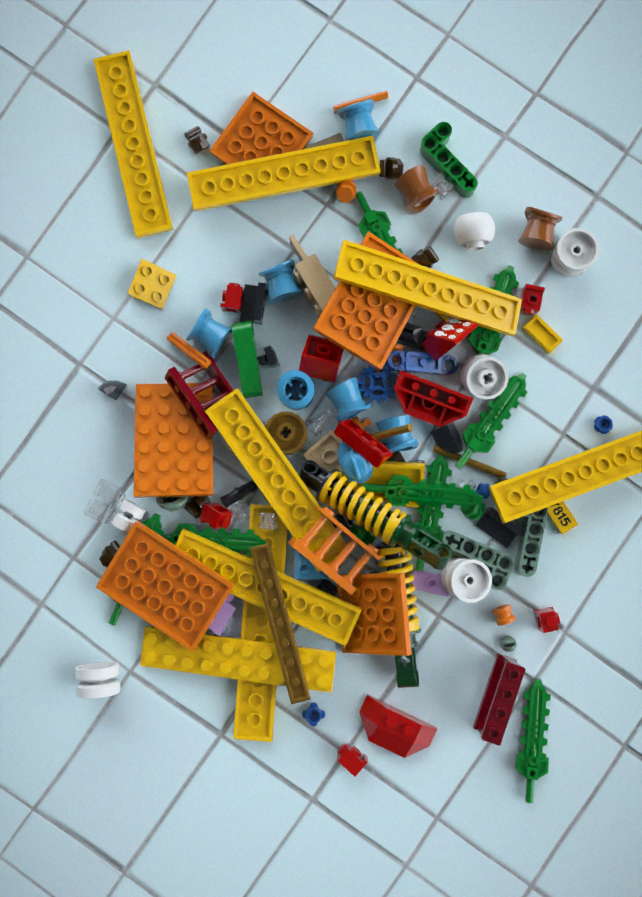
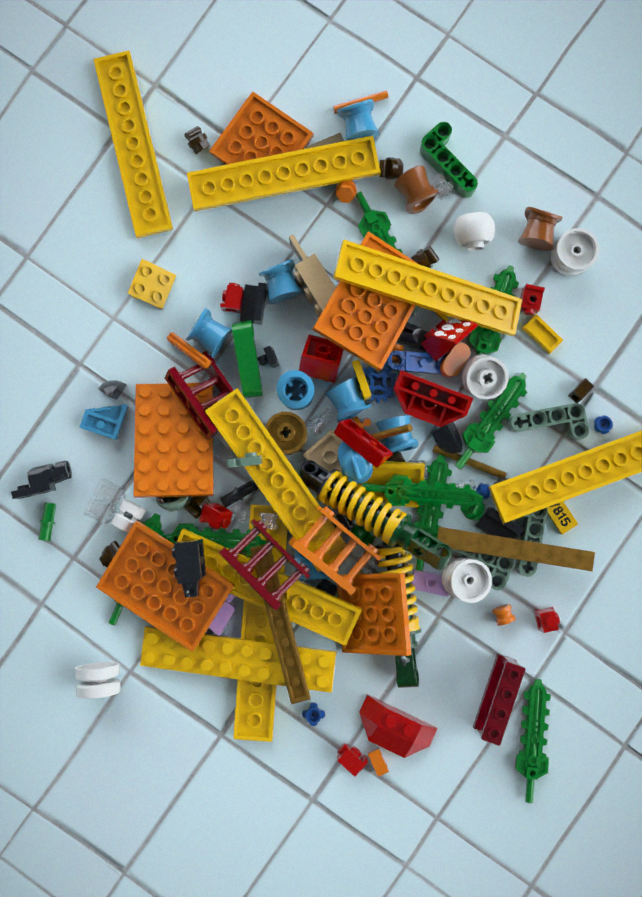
sand green hinge [500,635,517,652] -> none
none -> black plate [11,460,72,499]
none -> green axle [38,502,56,541]
none -> dark azure wing [79,404,129,440]
none -> black hinge [172,539,206,598]
none -> dark red fence [219,519,310,611]
none -> sand green plate [227,452,263,468]
none -> yellow tile [352,360,372,401]
none -> orange piece [368,748,389,777]
none -> pearl gold tile [437,527,595,572]
none -> orange tile [440,343,471,378]
none -> sand green beam [507,403,589,440]
none -> dark brown piece [568,378,594,403]

